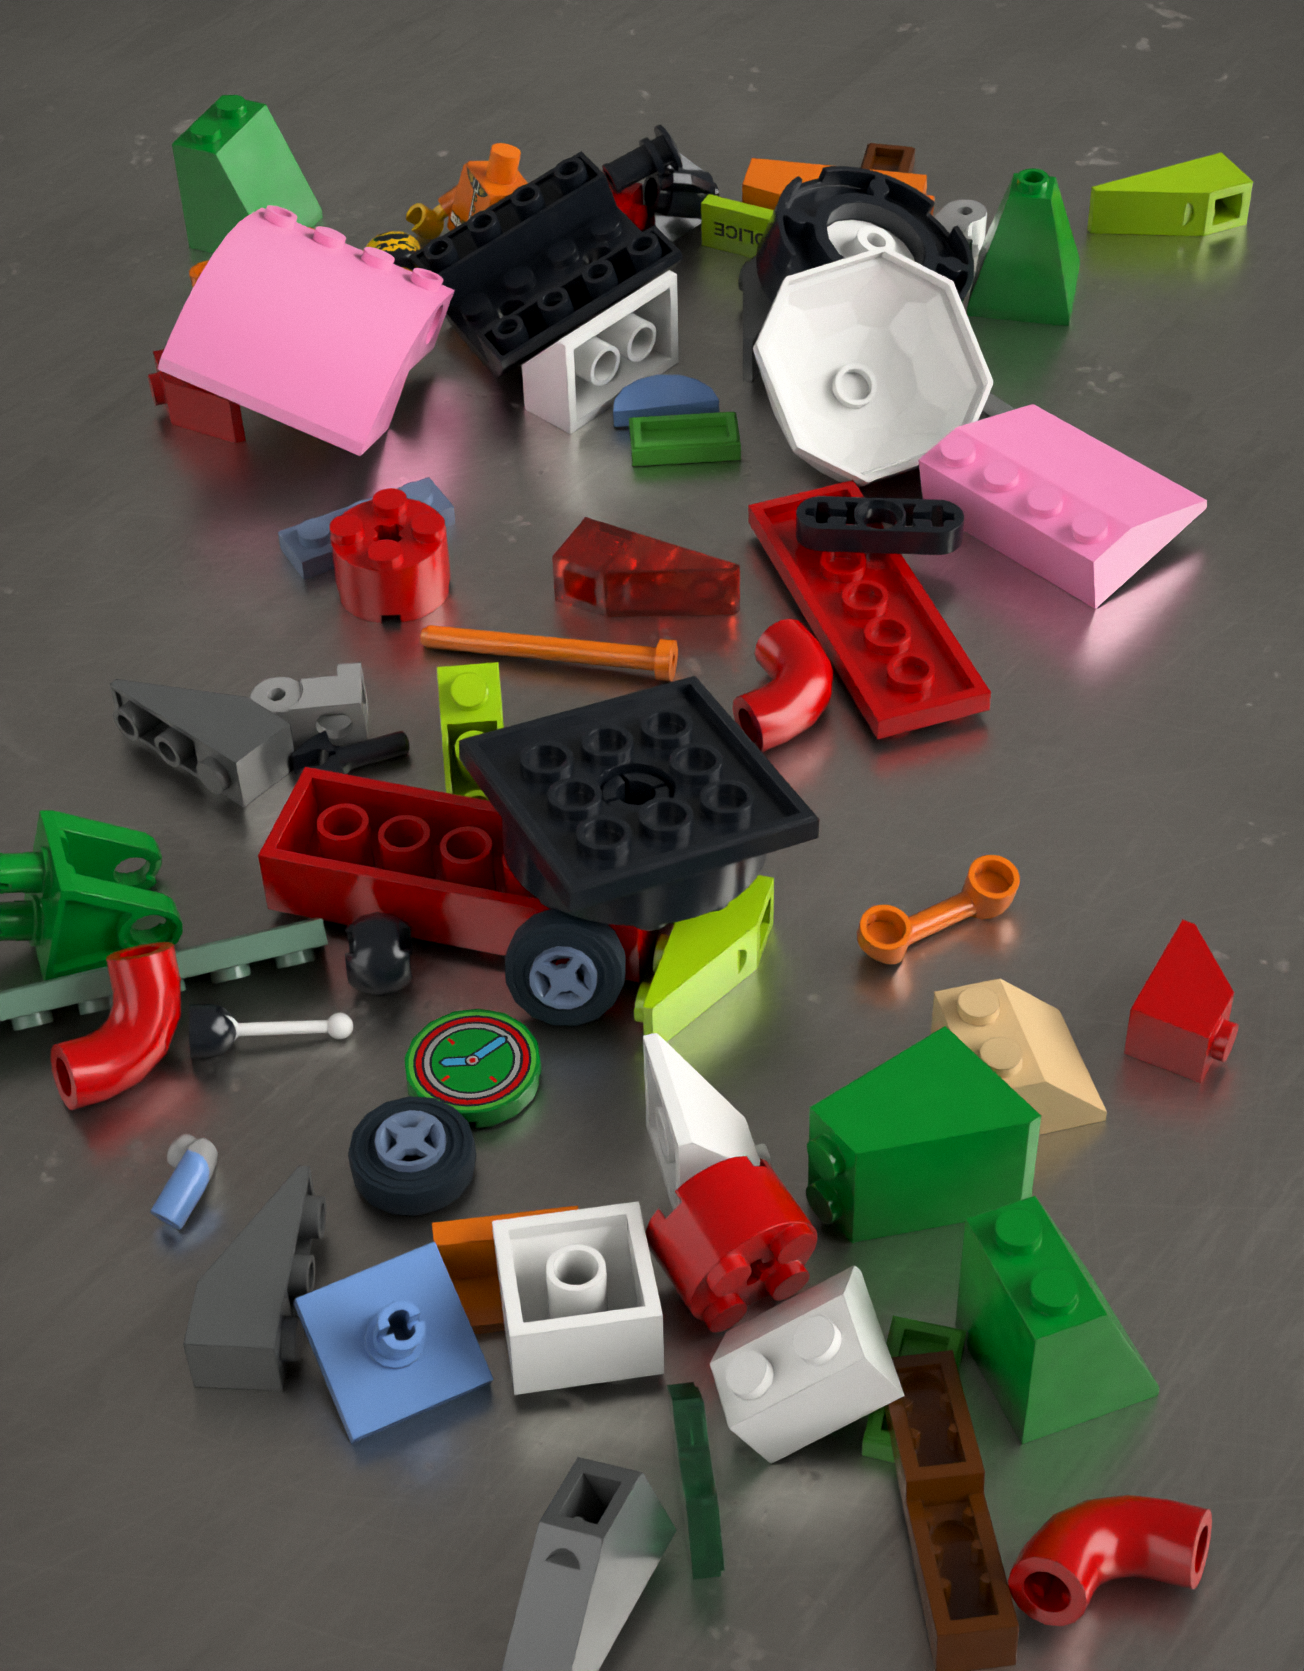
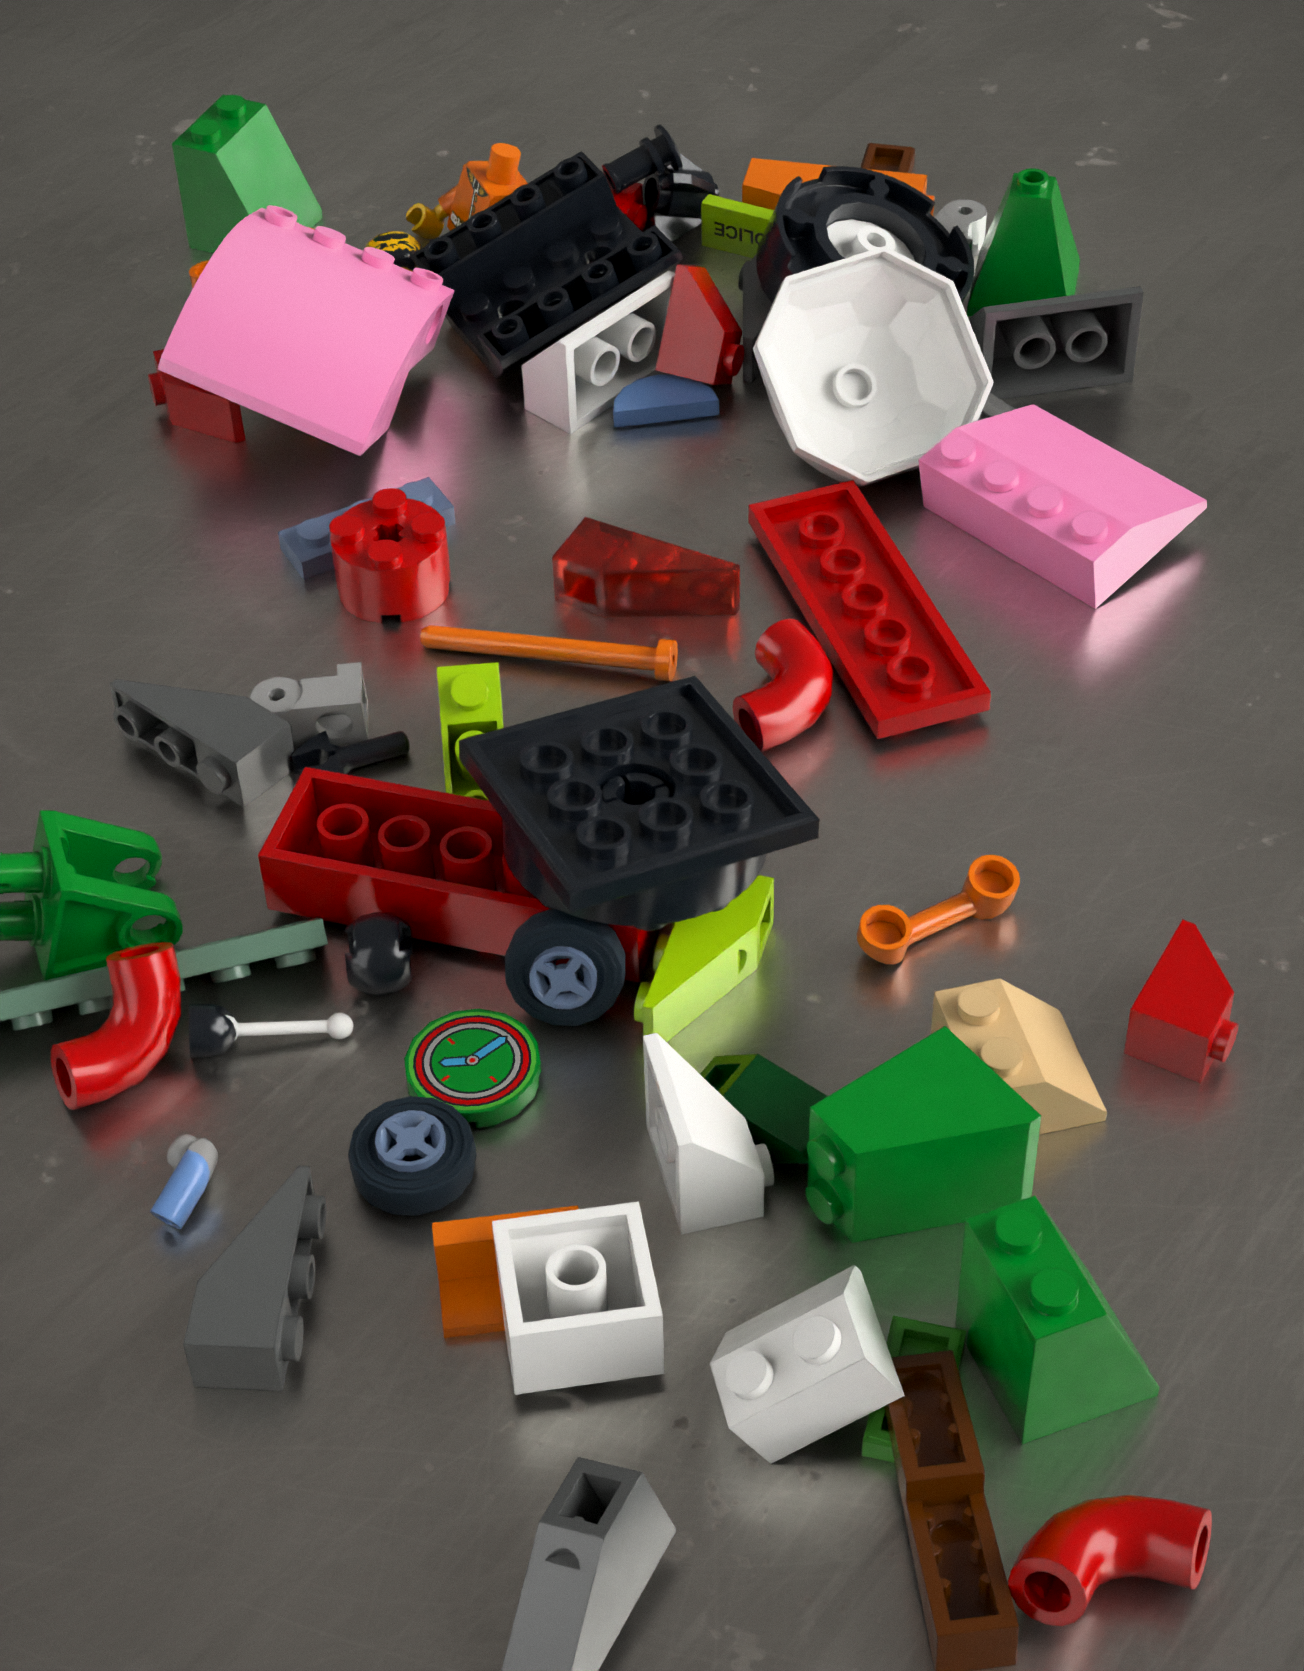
medium blue tile [294,1241,494,1444] -> none
bright green tile [629,411,741,466] -> none
red brick [645,1156,817,1333] -> none
clear green tile [667,1382,725,1580] -> none
black beam [796,496,964,555] -> none
lime slope [1087,152,1253,236] -> none
none -> red slope [655,264,744,385]
none -> dark green slope [700,1054,828,1164]
none -> dark grey slope [969,286,1144,399]

